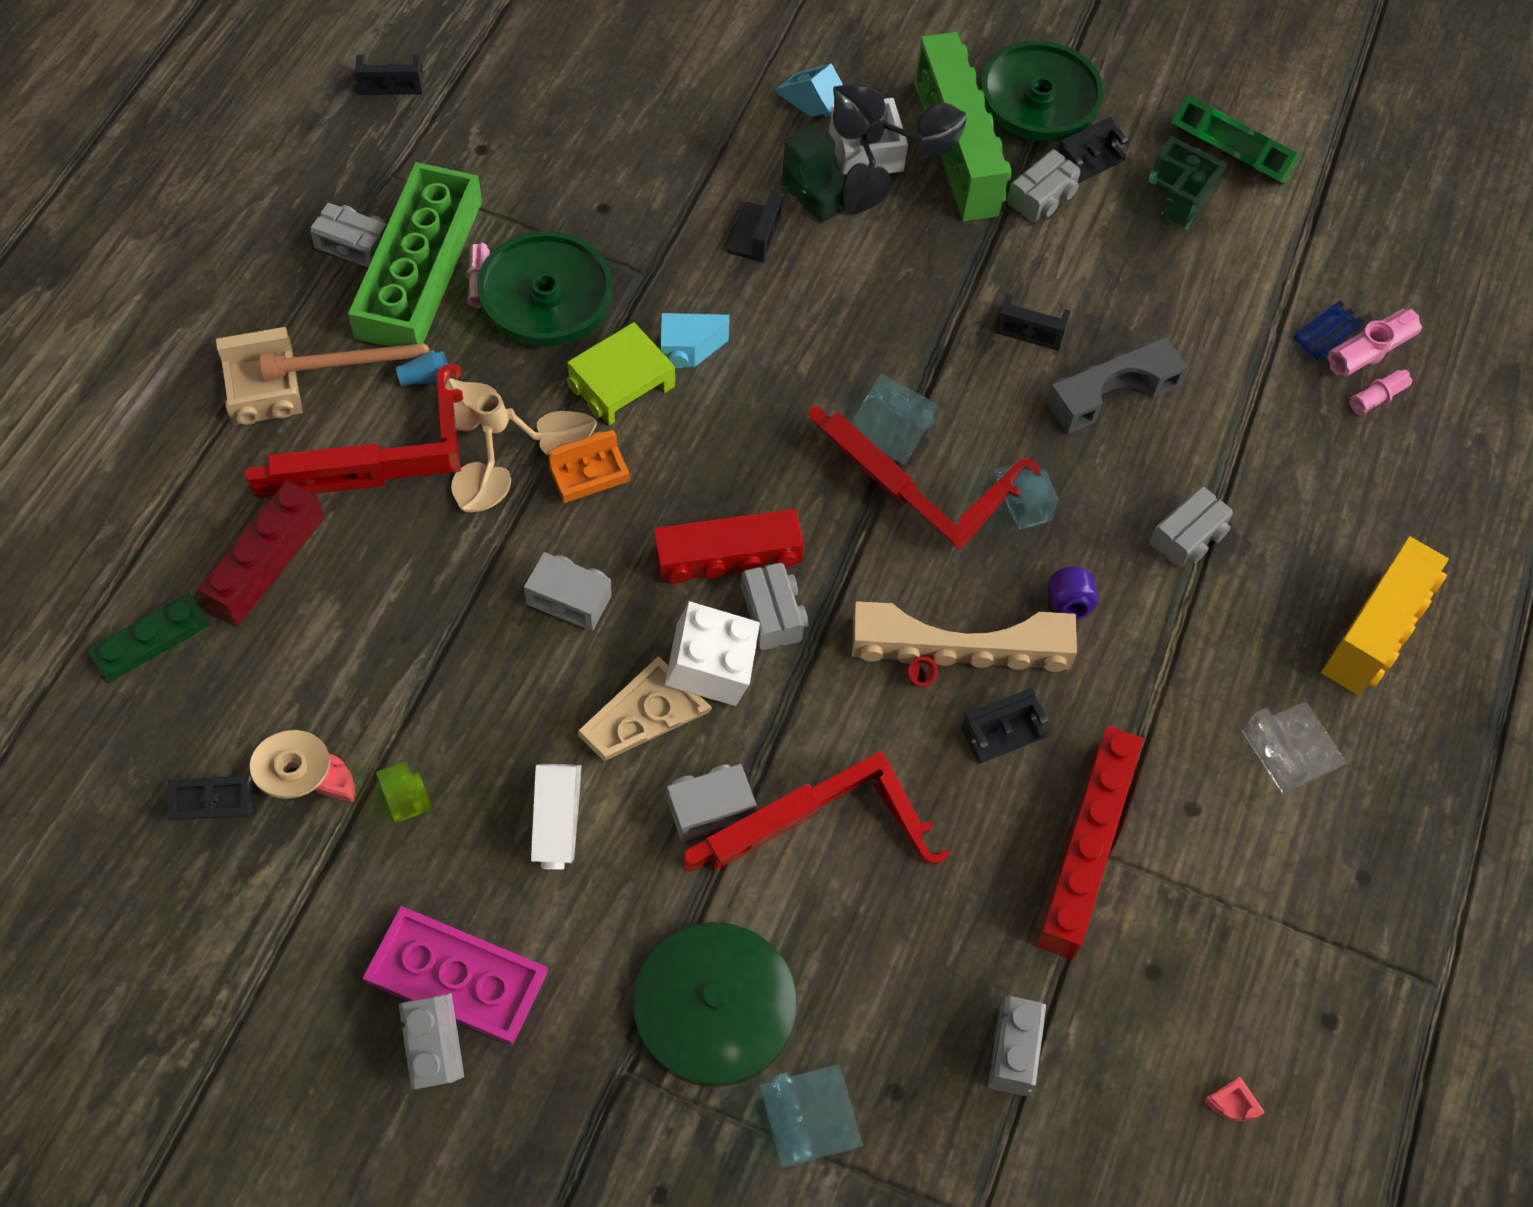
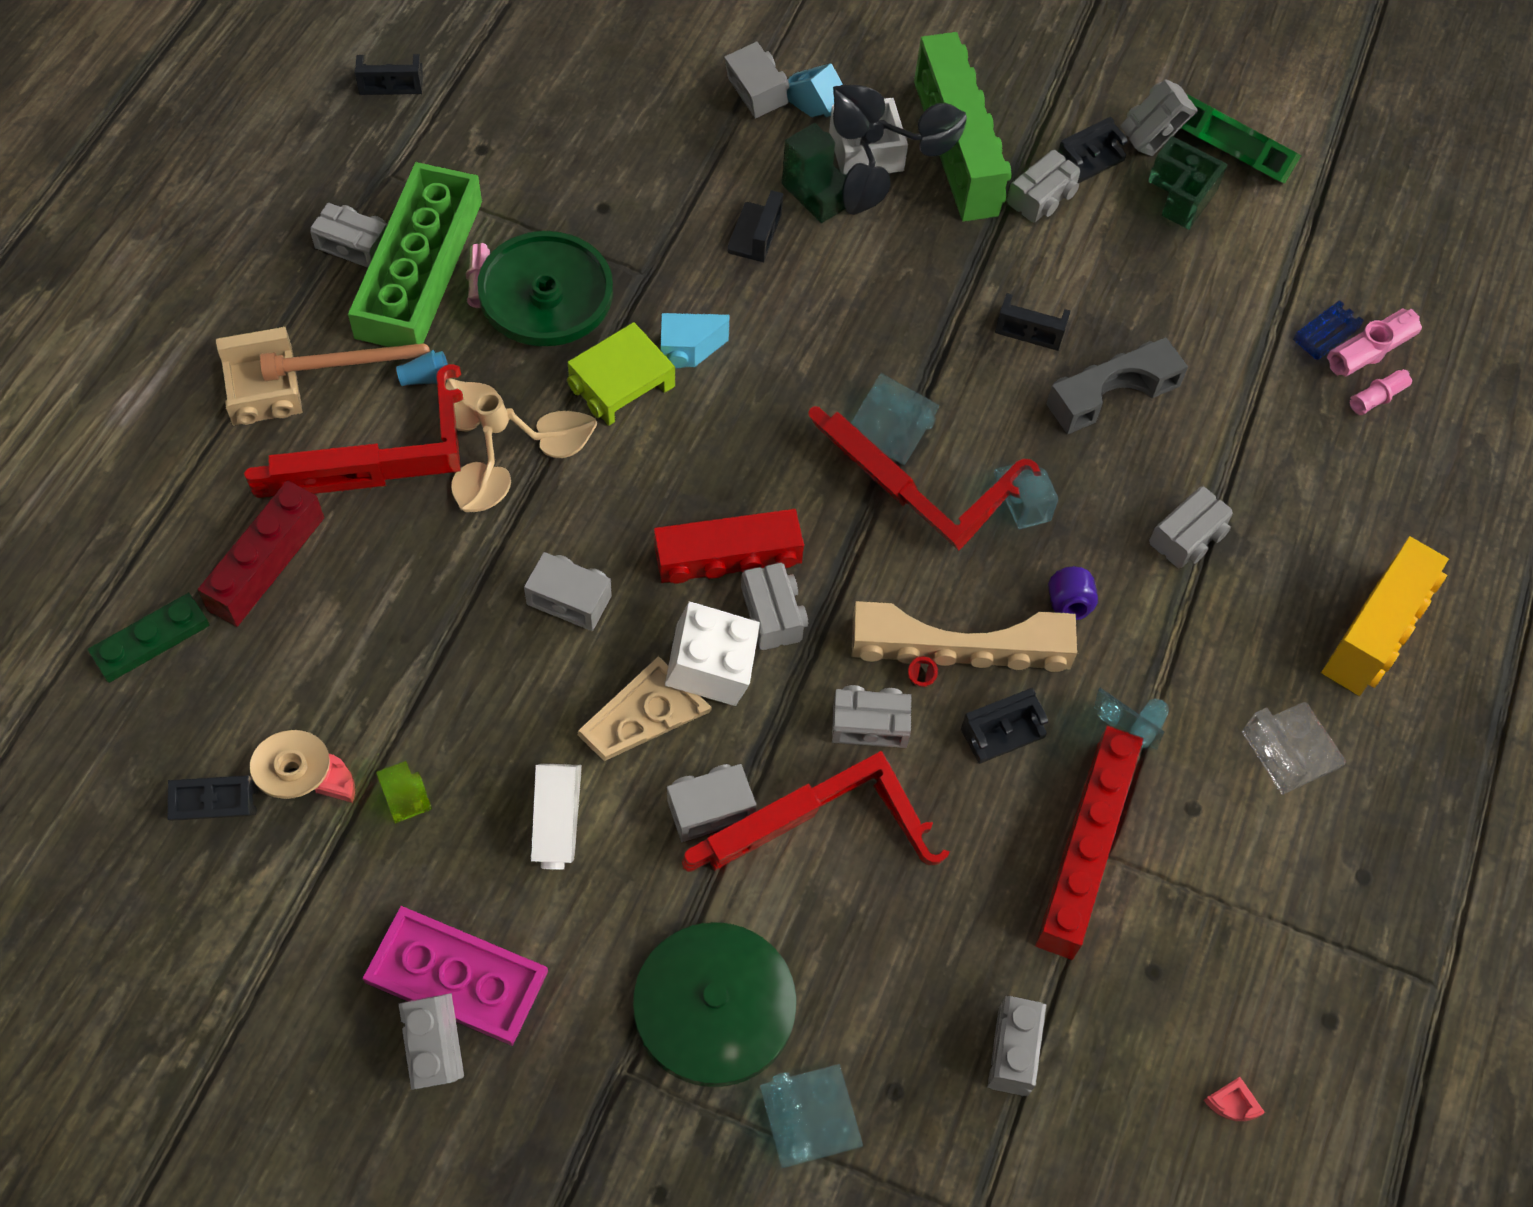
orange bracket [548,430,630,503] -> none
dark green dish [979,41,1104,141] -> none
none -> light grey brick [724,42,790,119]
none -> light grey brick [832,685,911,748]
none -> clear light blue hinge [1094,688,1169,750]
none -> light grey brick [1120,79,1197,156]

